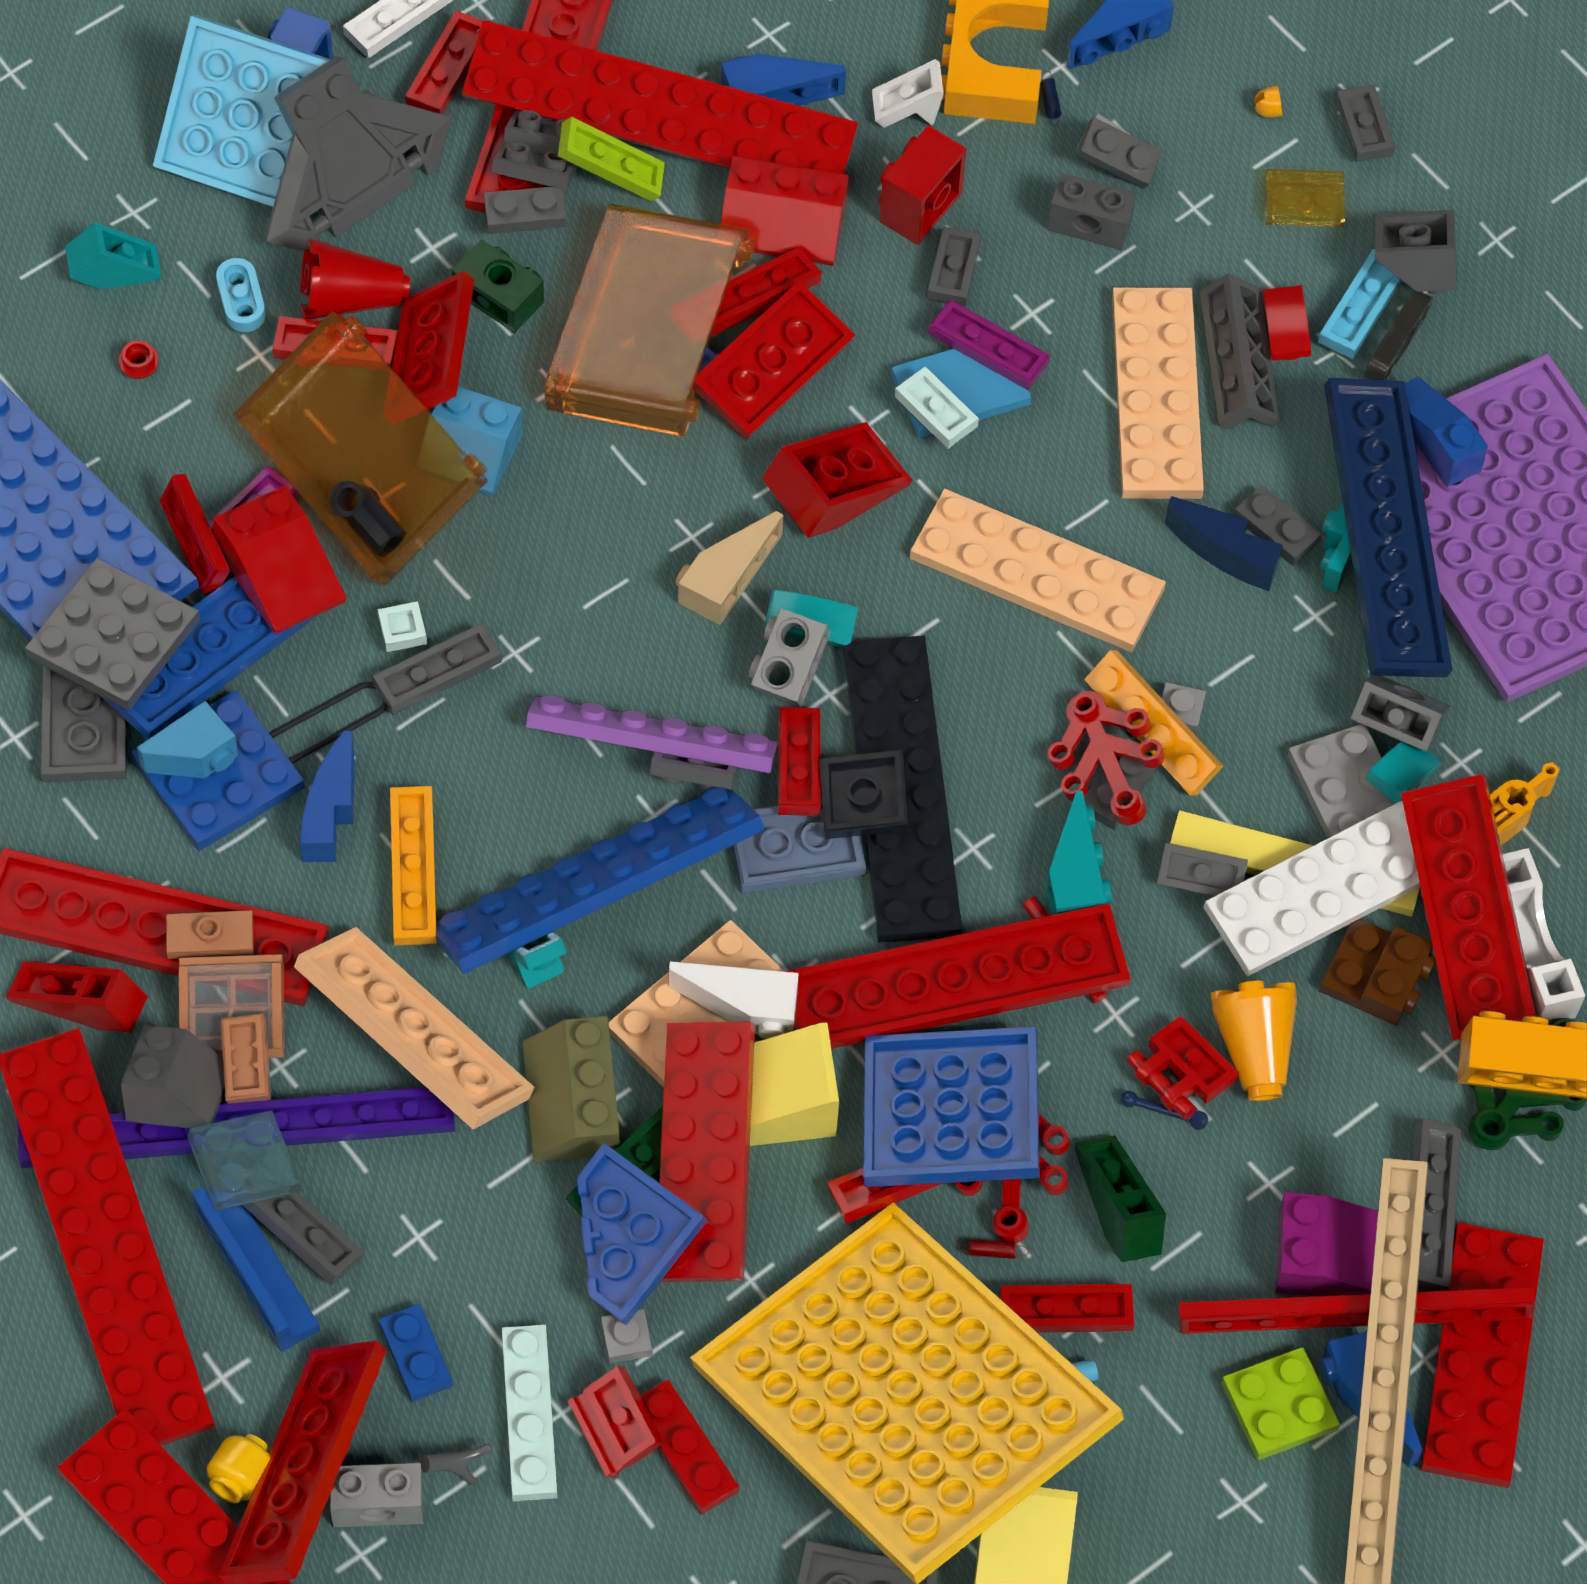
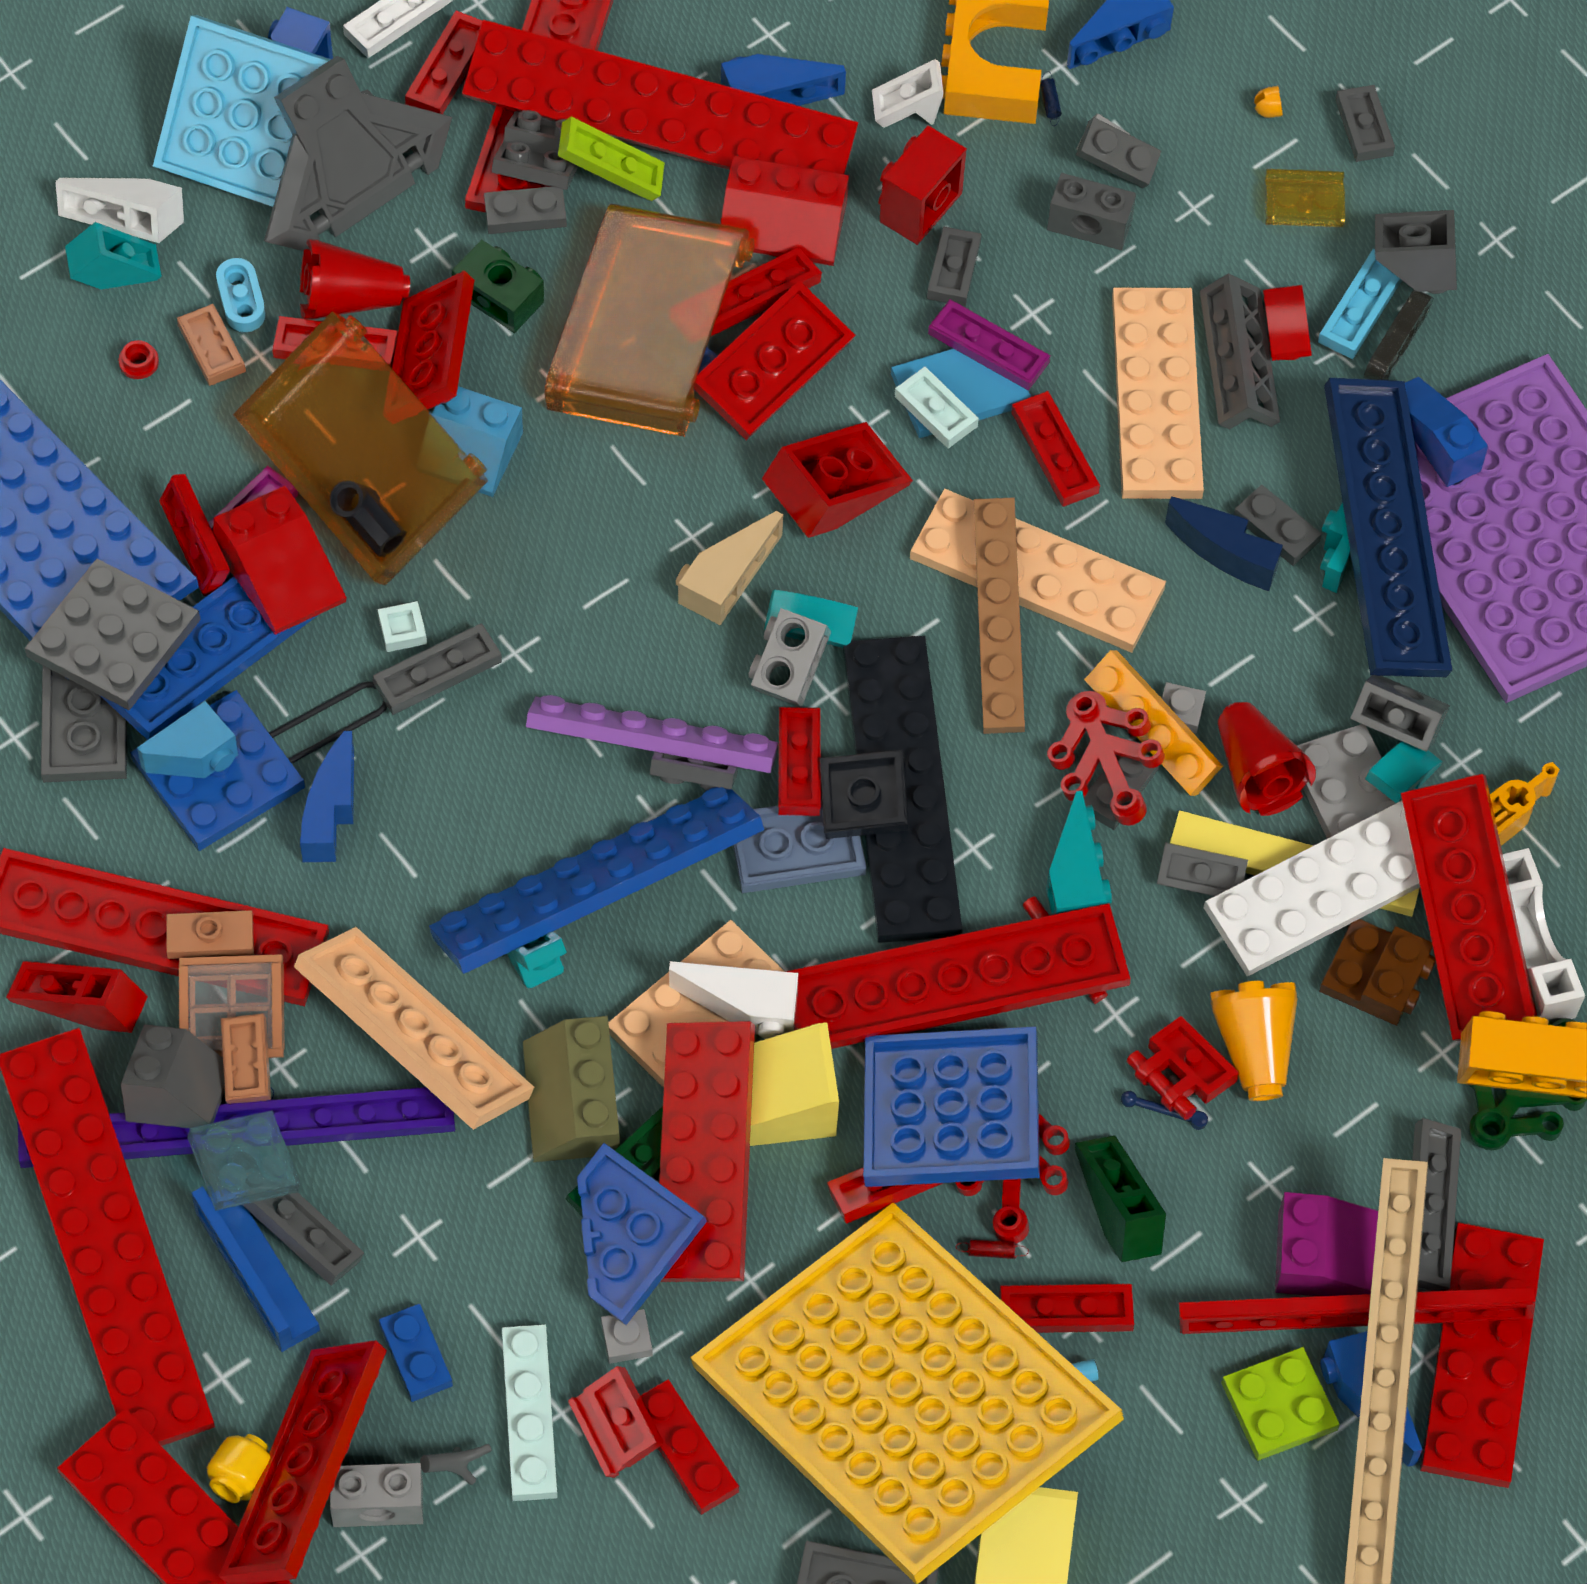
light orange plate [390,786,437,946] -> none
none -> white slope [56,178,184,243]
none -> nougat plate [177,304,246,386]
none -> medium nougat plate [974,498,1025,734]
none -> red plate [1011,391,1100,507]
none -> red cone [1218,702,1316,816]

